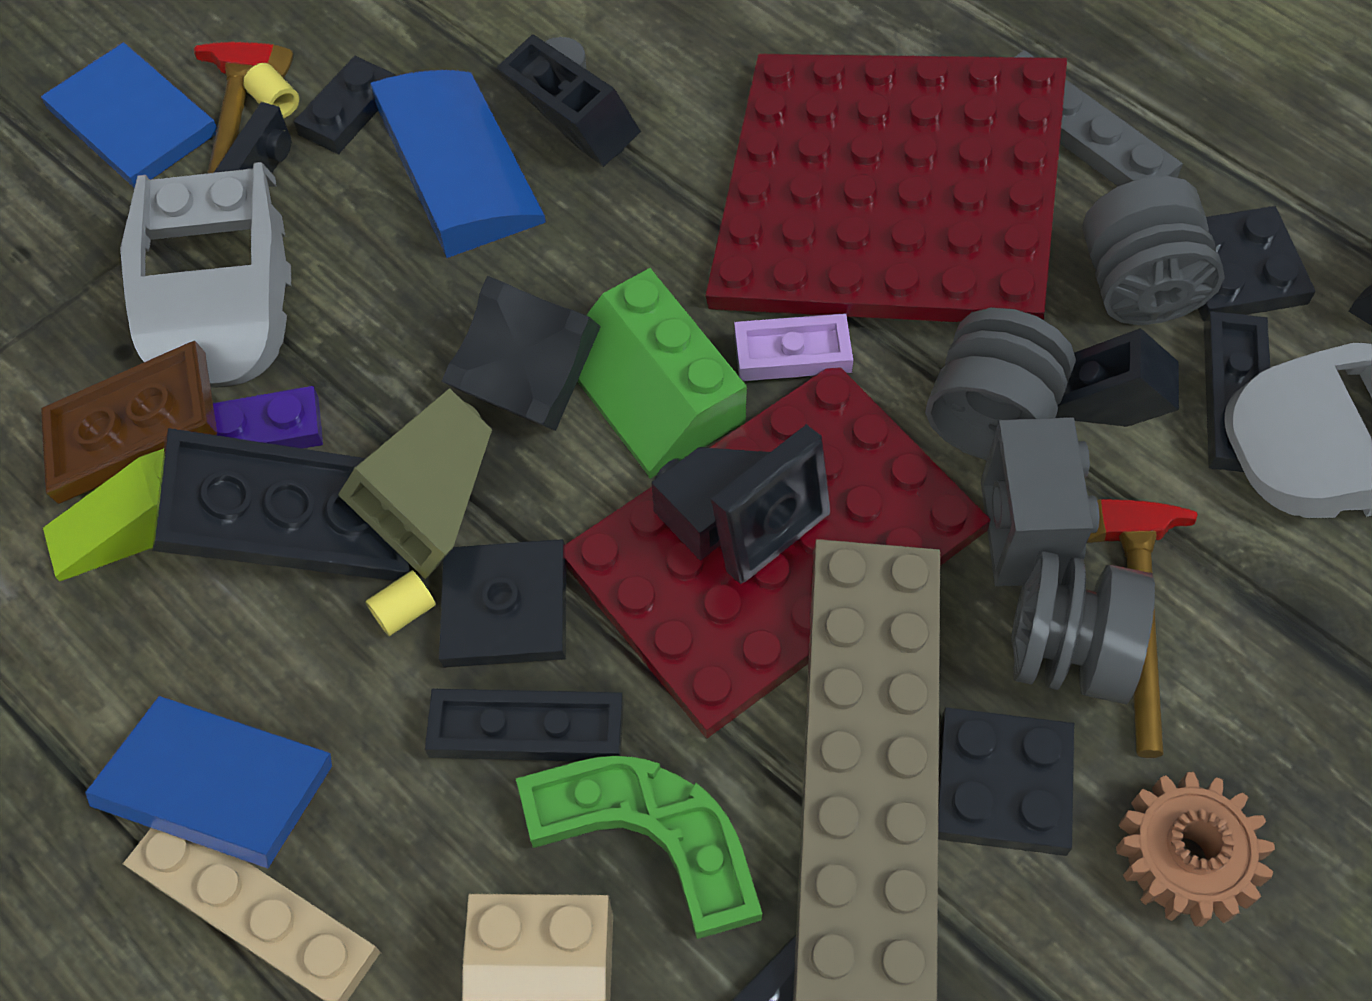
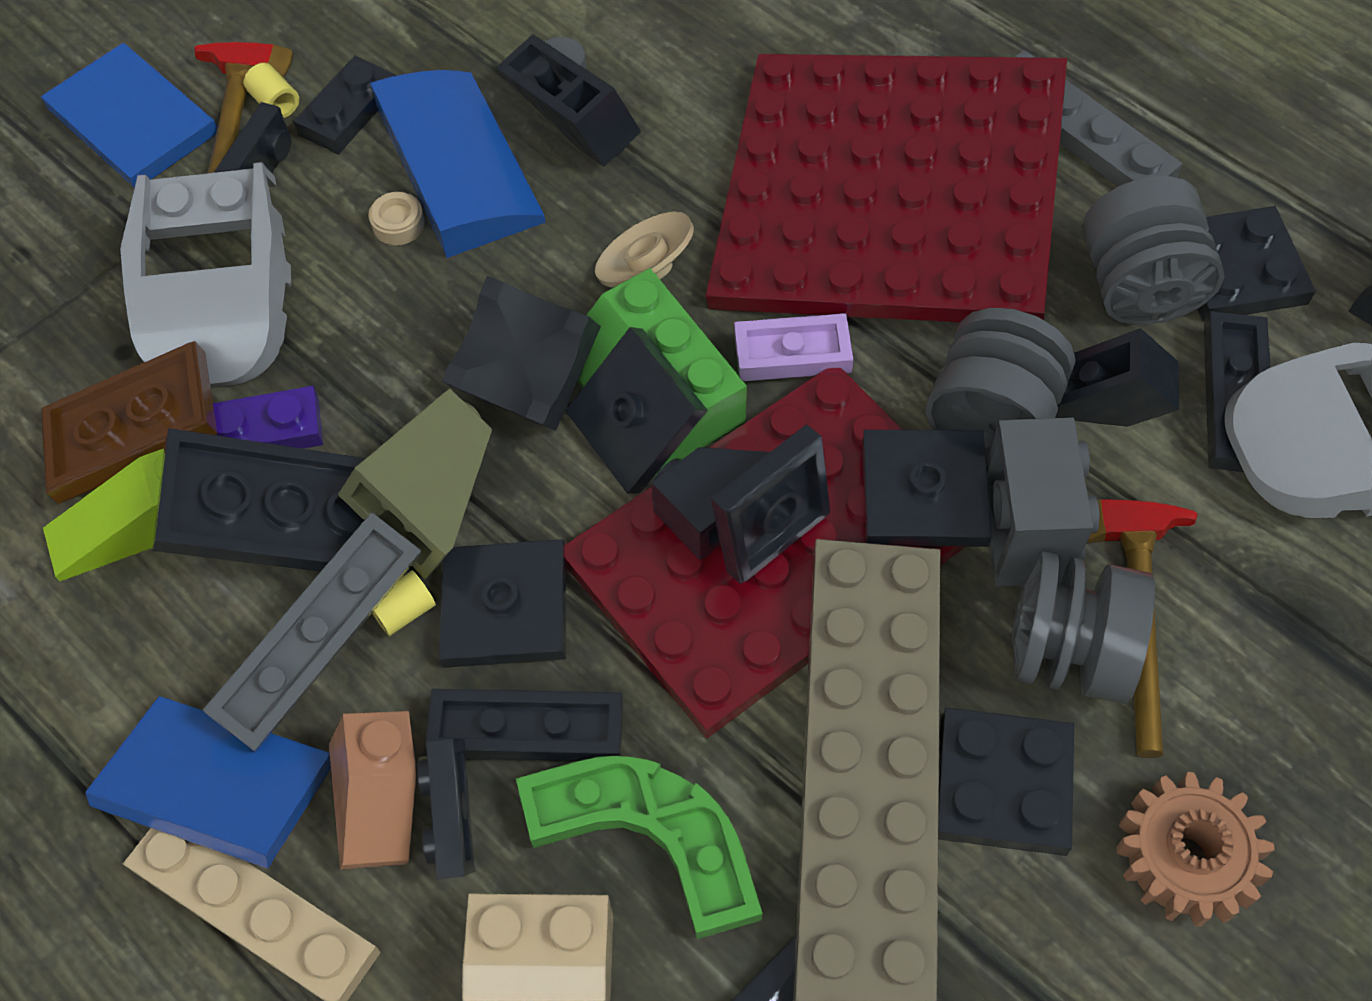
none -> dark grey plate [202,512,421,752]
none -> nougat slope [329,711,416,869]
none -> tan tile [369,192,425,245]
none -> black plate [418,738,475,879]
none -> black plate [566,327,708,494]
none -> tan dish [595,212,694,287]
none -> black plate [862,429,992,547]

